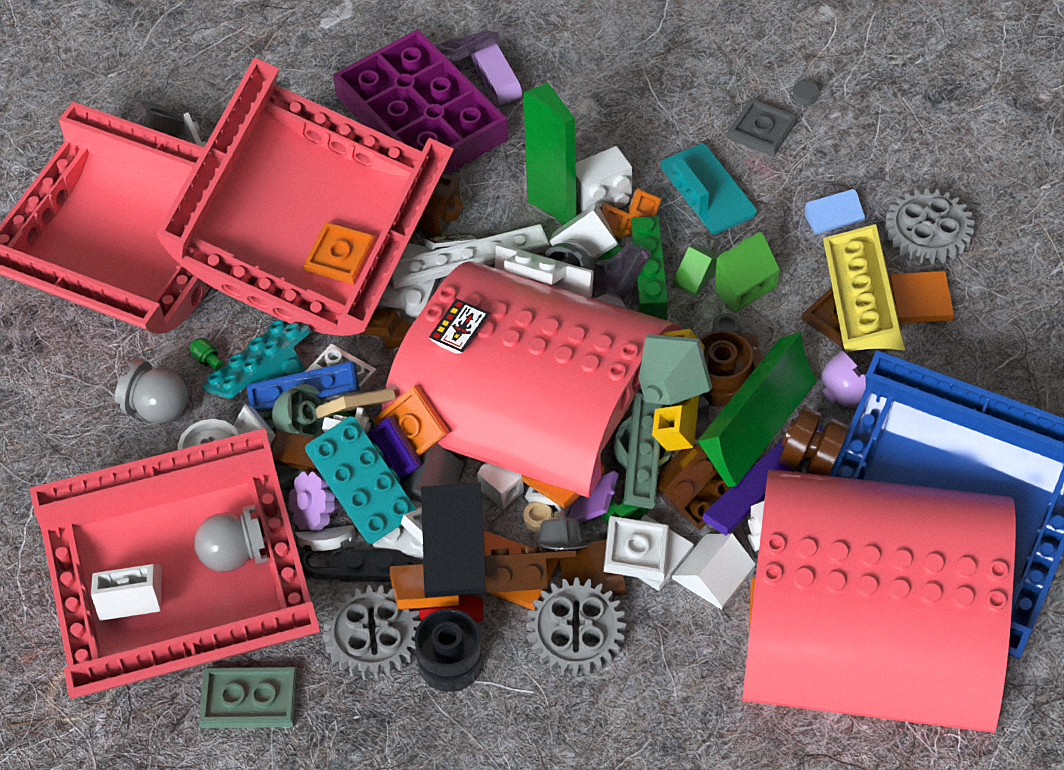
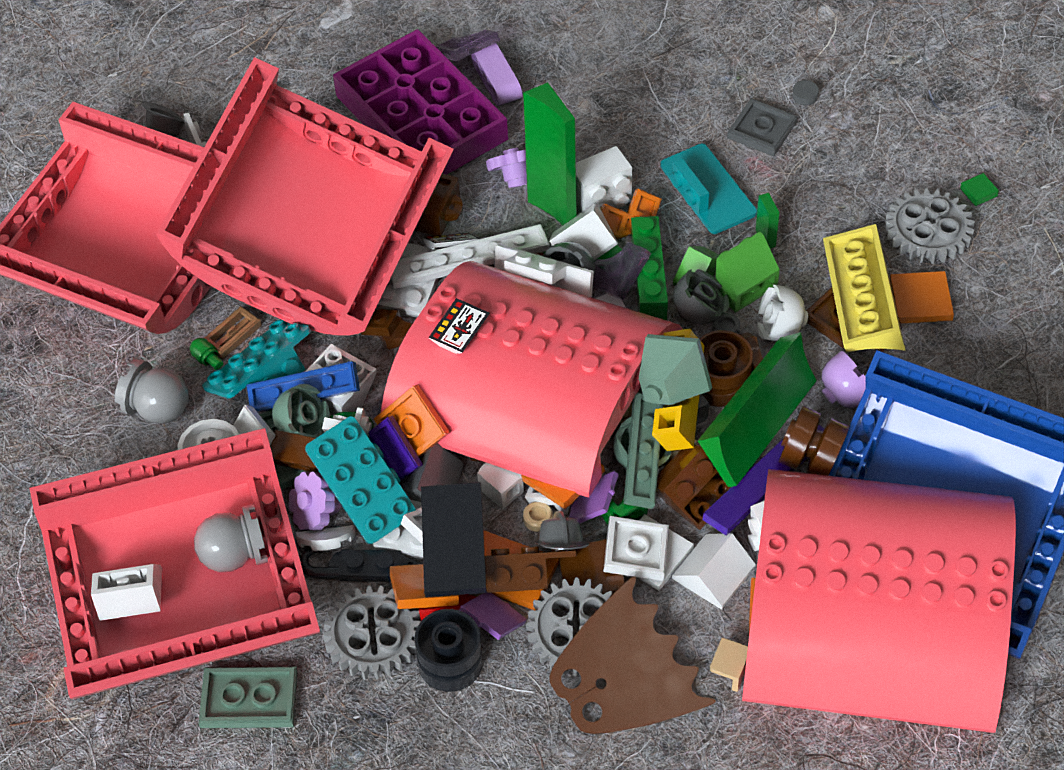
orange tile [303,222,377,285] -> none
tan tile [315,388,396,418] -> none
light blue slope [804,189,865,235] -> none
none -> medium nougat tile [204,306,262,360]
none -> medium lavender piece [459,593,527,640]
none -> lavender plant [486,148,527,188]
none -> reddish brown piece [549,577,716,734]
none -> dark grey cylinder [673,269,729,325]
none -> tan panel [710,638,748,692]
none -> green tile [756,193,780,249]
none -> white cylinder [757,285,808,341]
none -> green tile [960,173,999,206]

